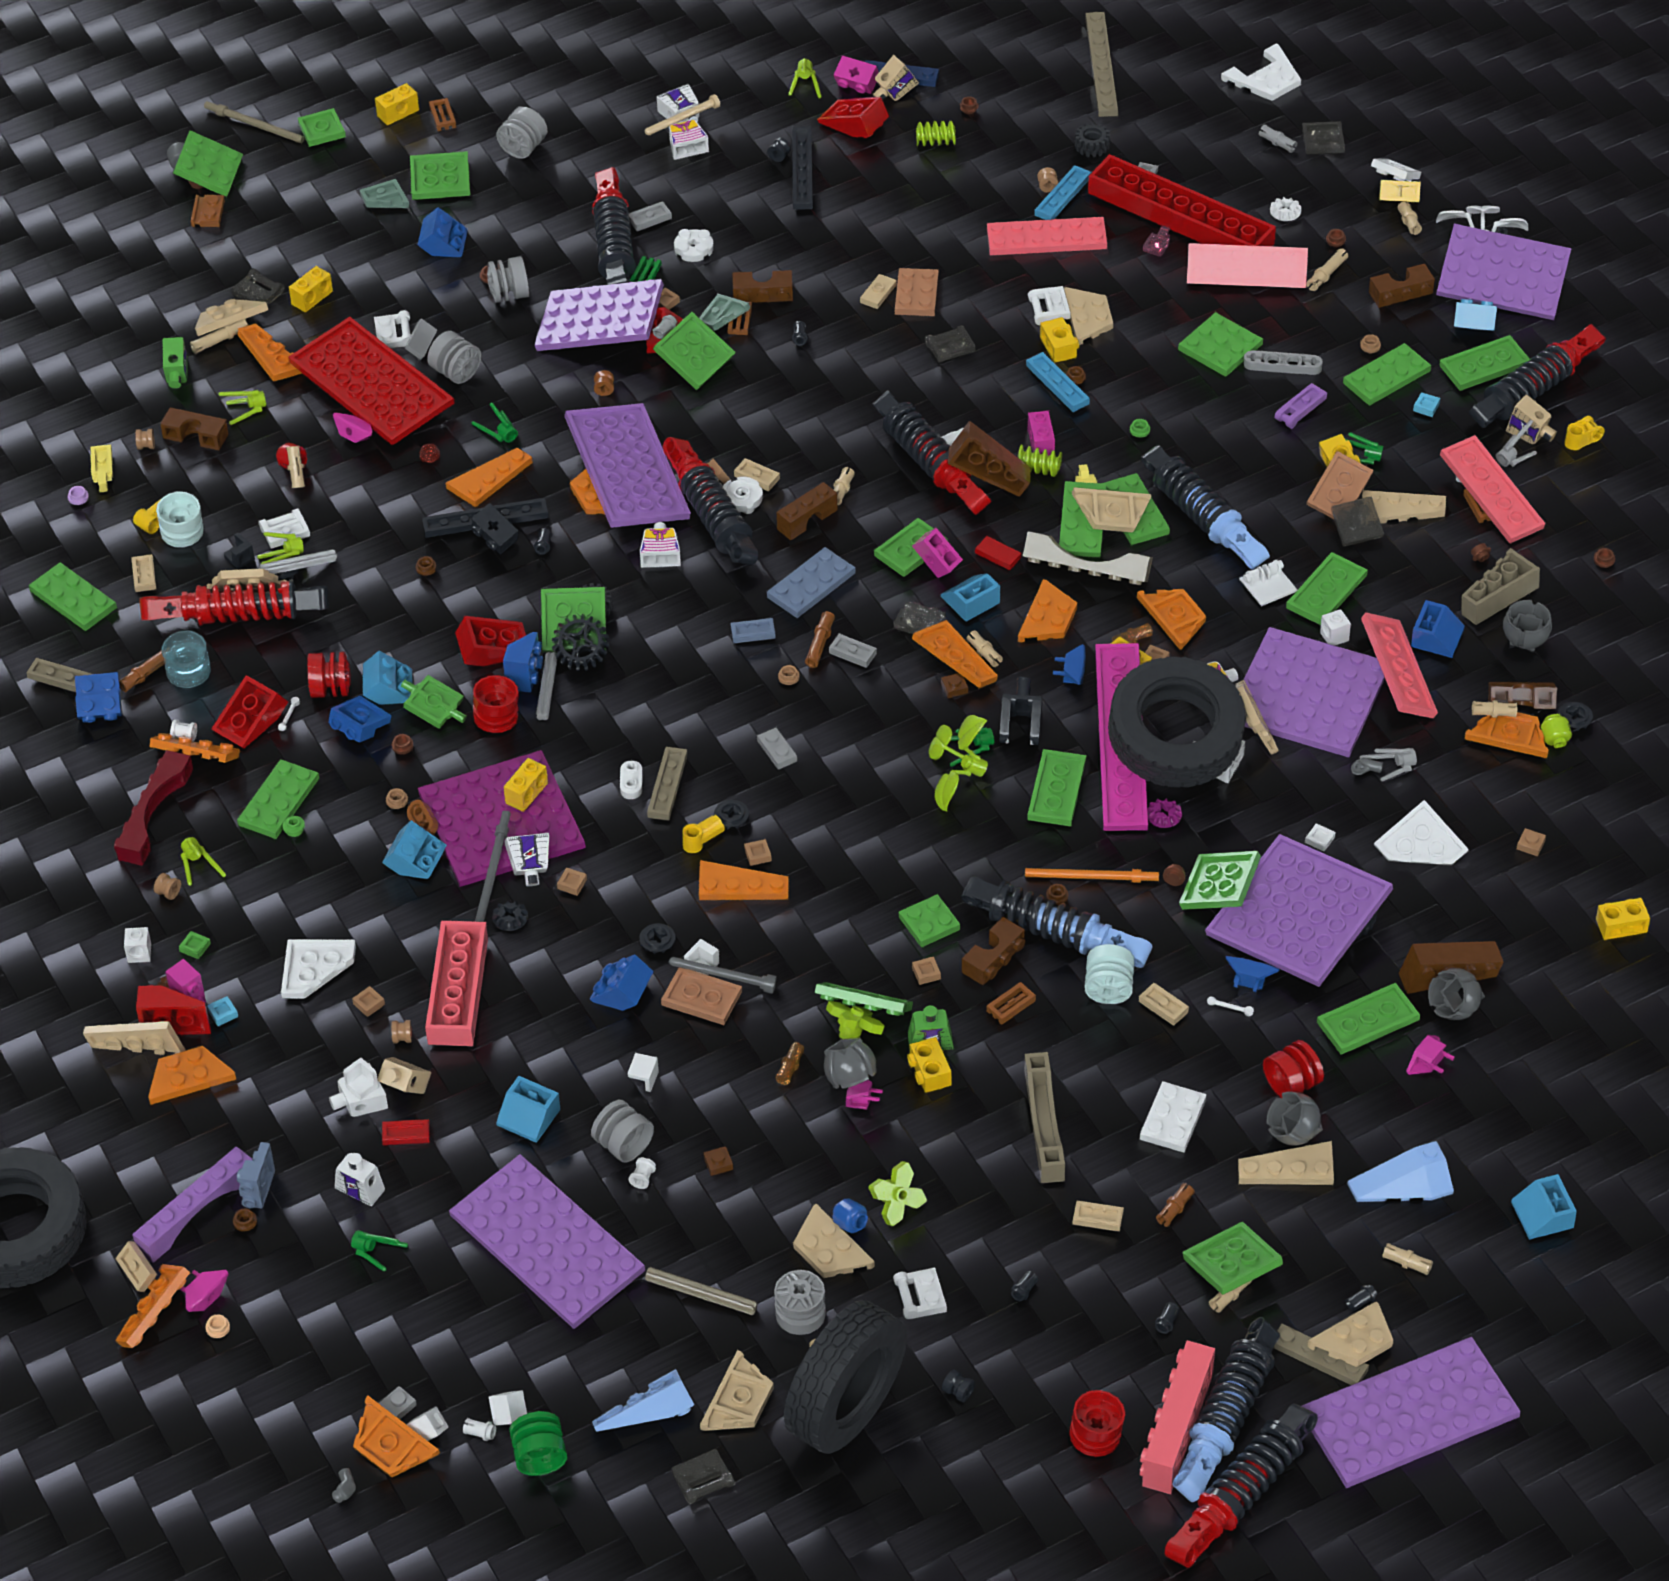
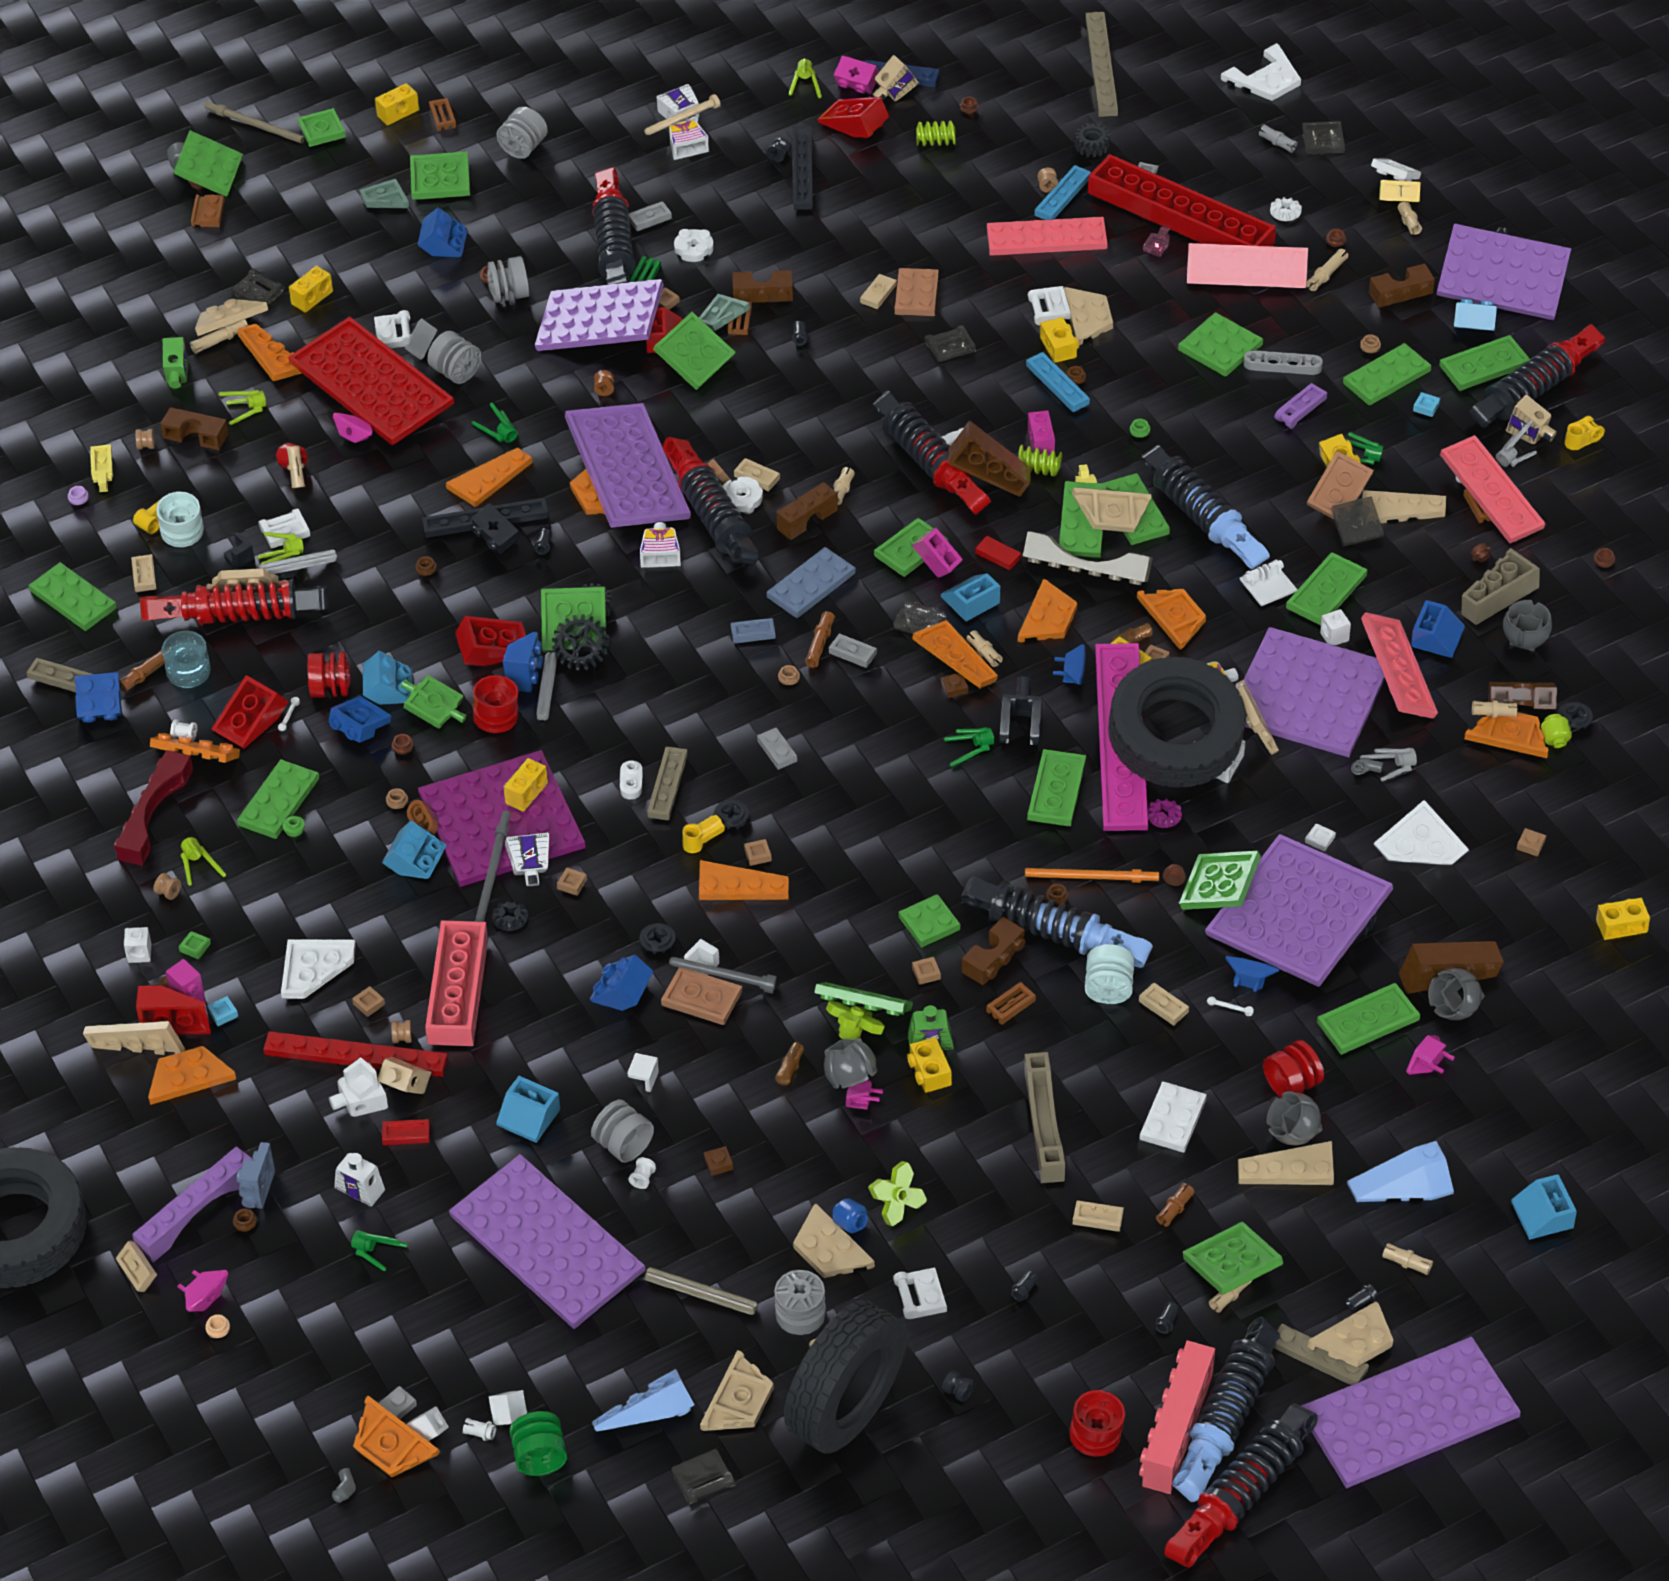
orange wing [115,1264,190,1348] -> none
clear red plate [419,444,440,462] -> none
light grey pin [653,315,677,339] -> none
lime plant [929,715,988,811] -> none
white plant [1436,205,1528,232] -> none
none -> red plate [263,1031,448,1077]

